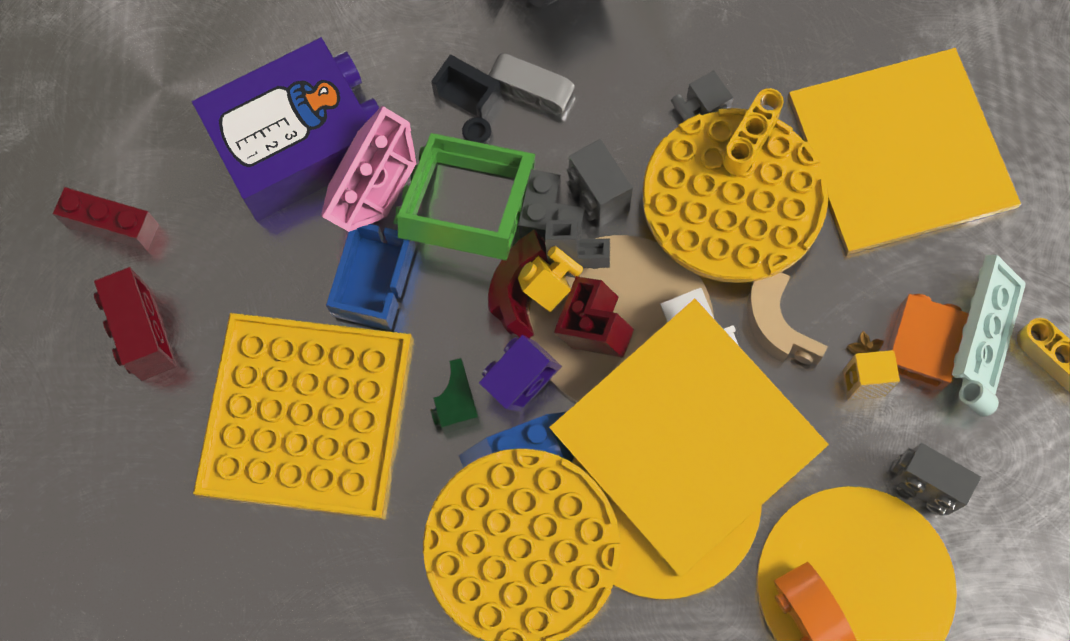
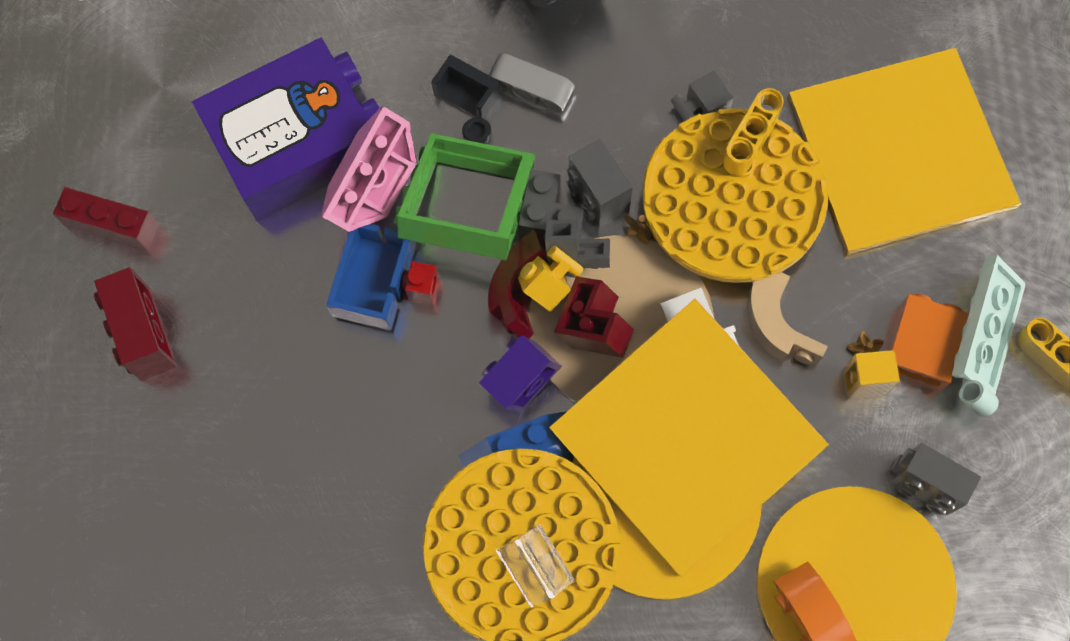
yellow tile [193,313,412,520] -> none
dark green arch [430,358,480,434] -> none
none -> red brick [402,261,439,306]
none -> clear panel [496,524,575,607]
none -> pearl gold plant [624,215,653,244]

